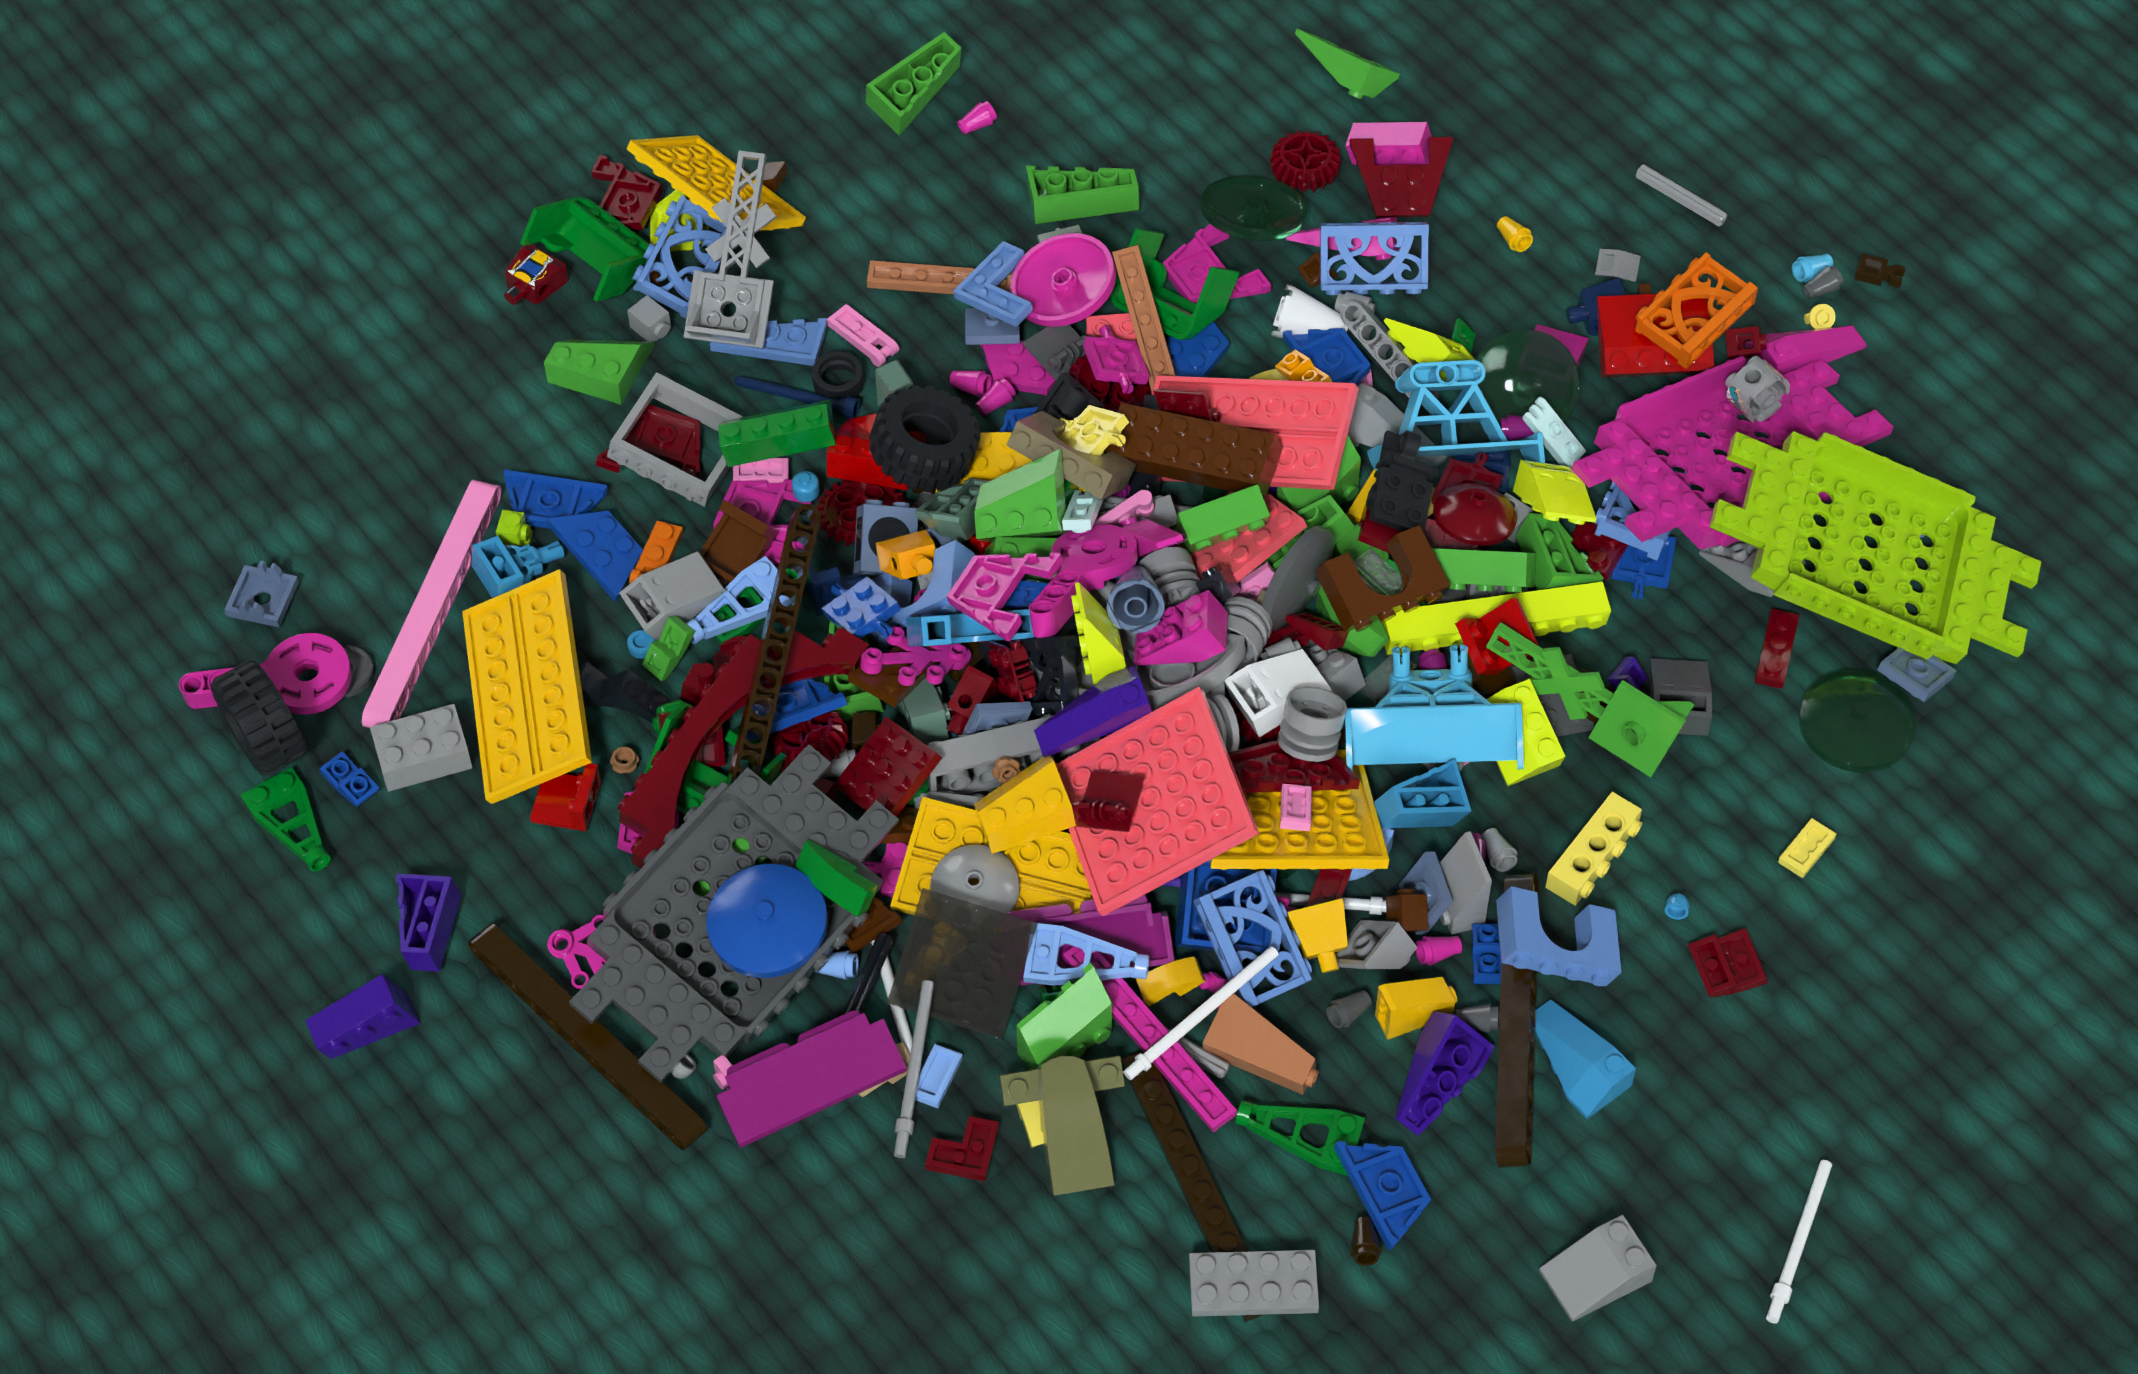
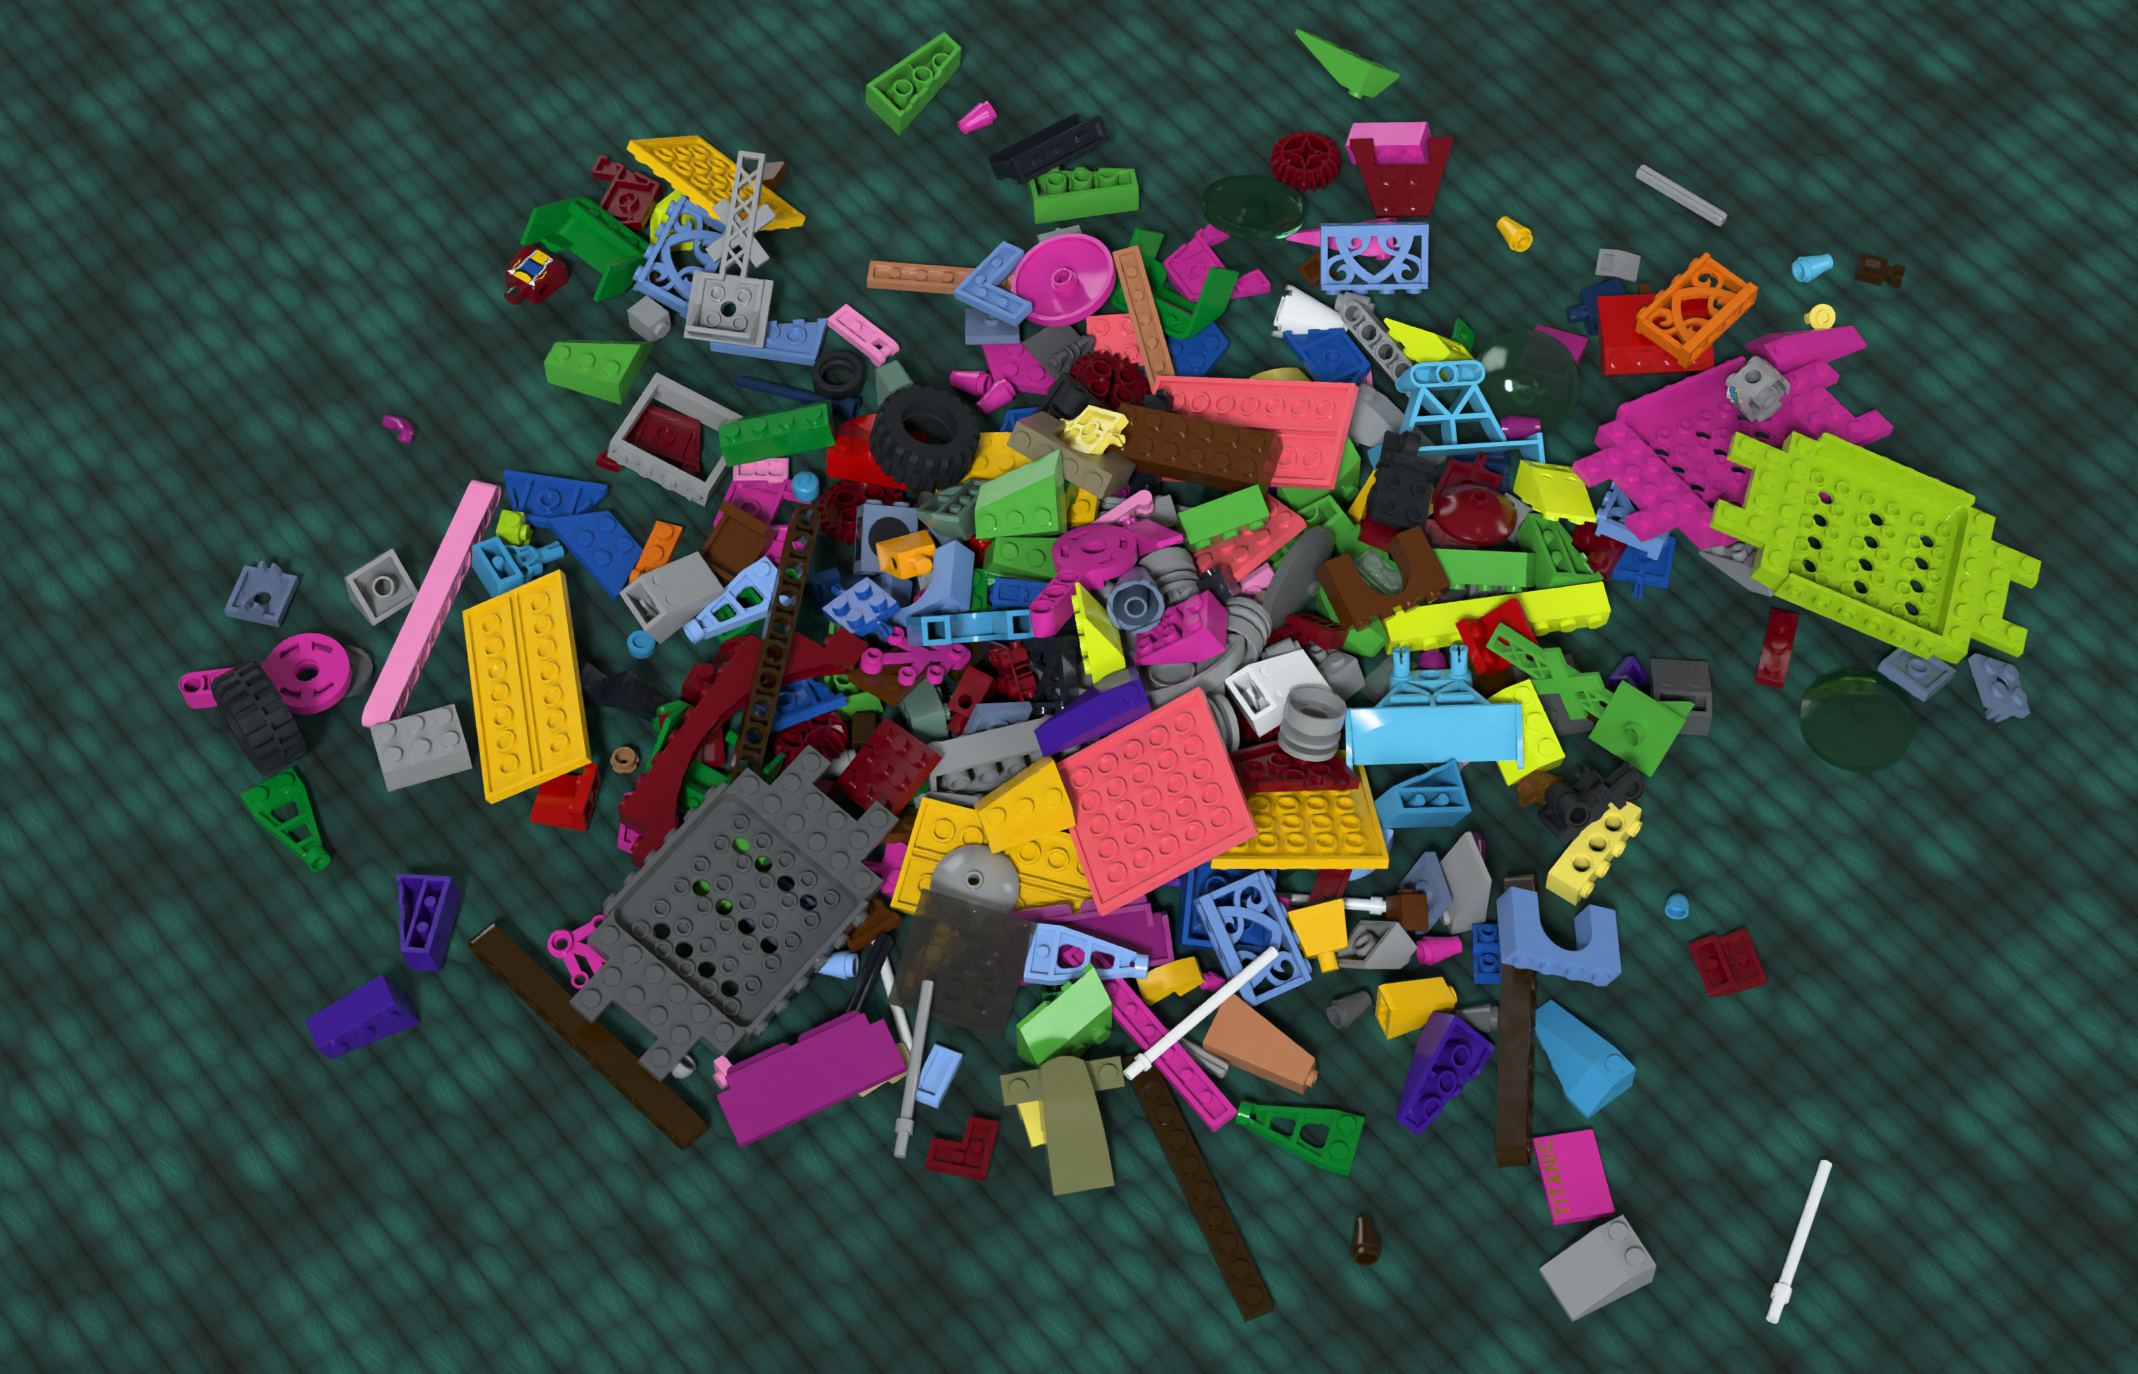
blue slope [320,751,380,807] -> none
bright green slope [642,615,695,681] -> none
blue dish [706,864,828,978] -> none
green slope [795,839,878,917] -> none
dark pink wing [947,553,1063,641] -> none
medium nougat plate [992,756,1021,784] -> none
light aqua hinge [1062,490,1104,533] -> none
dark red hinge [1072,771,1144,832] -> none
dark pink plate [1083,325,1149,394] -> none
dark red hinge [1153,389,1221,423] -> none
light grey plate [1189,1250,1319,1316] -> none
light orange slope [1275,349,1332,382] -> none
bright pink plate [1280,784,1312,831] -> none
blue wing [1334,1141,1431,1251] -> none
light grey cone [1482,828,1518,872] -> none
light aqua hinge [1522,397,1586,468] -> none
dark red brick [1725,326,1768,360] -> none
light yellow plate [1778,818,1836,878] -> none
dark grey cone [1802,265,1844,300] -> none
none -> light grey slope [344,548,418,626]
none -> magenta arm [383,414,416,444]
none -> black fence [988,114,1110,185]
none -> clear orange bracket [1518,770,1564,807]
none -> dark pink tile [1532,1129,1615,1226]
none -> black plate [1537,761,1645,845]
none -> sand blue piece [1968,653,2031,722]

